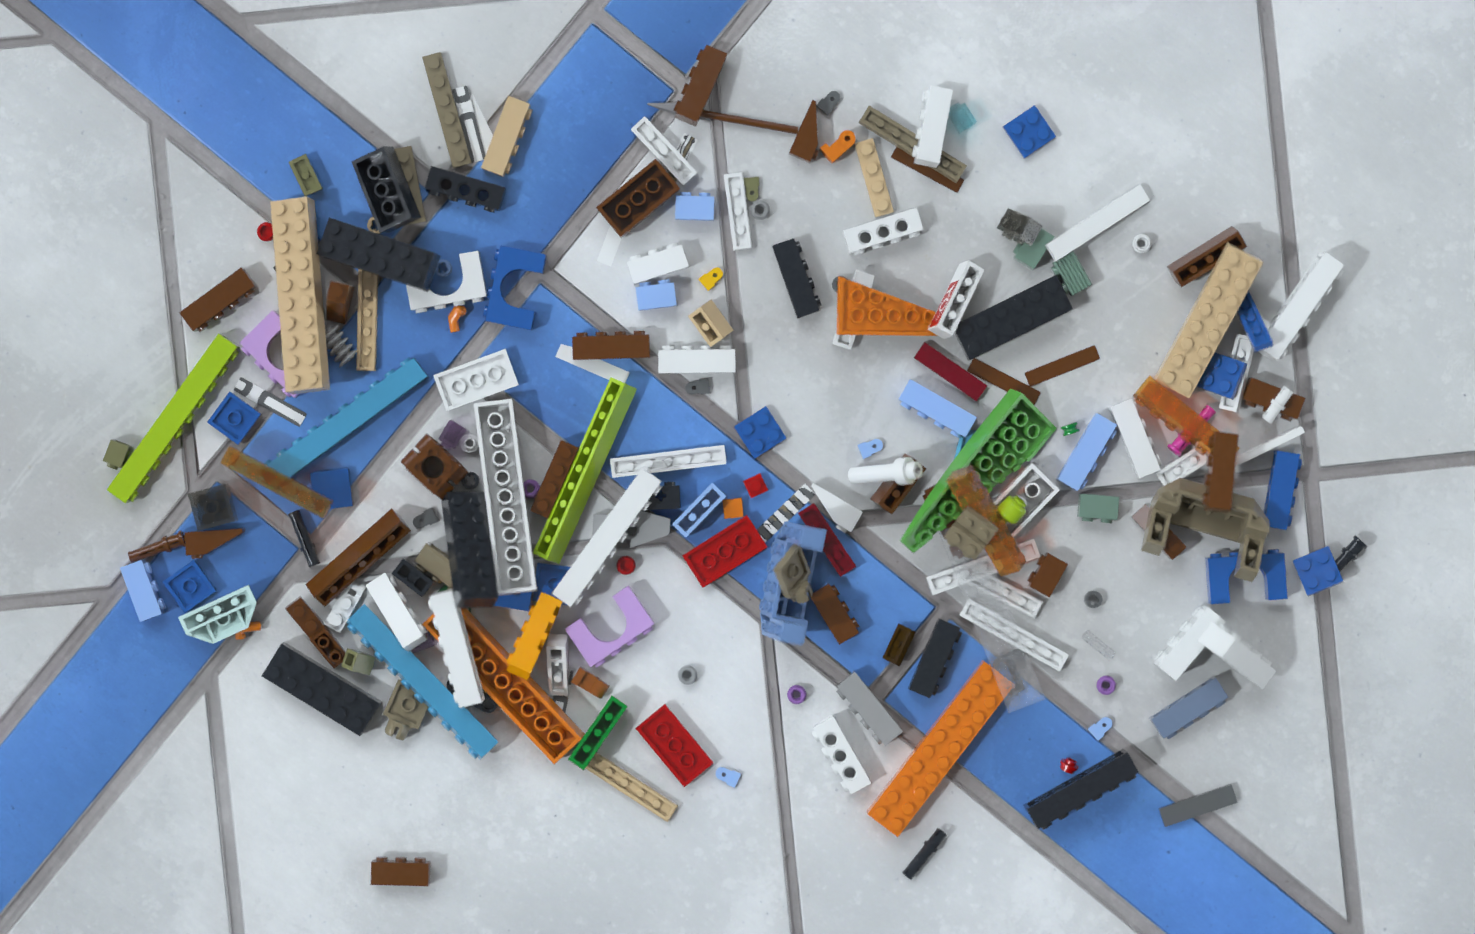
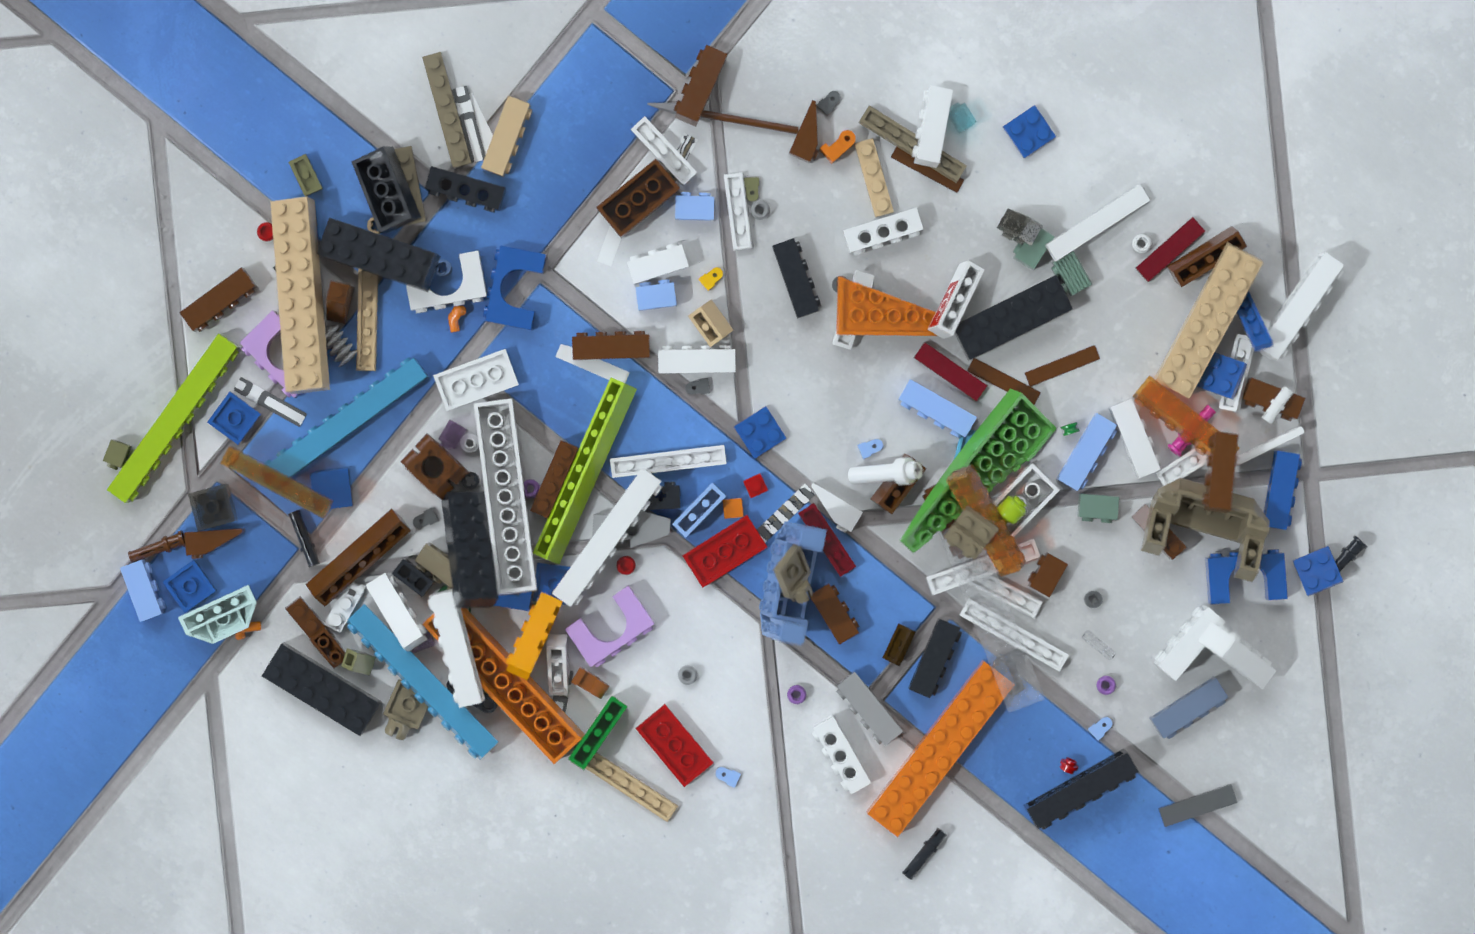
reddish brown brick [371,856,430,886] -> none
none -> dark red tile [1135,217,1205,282]

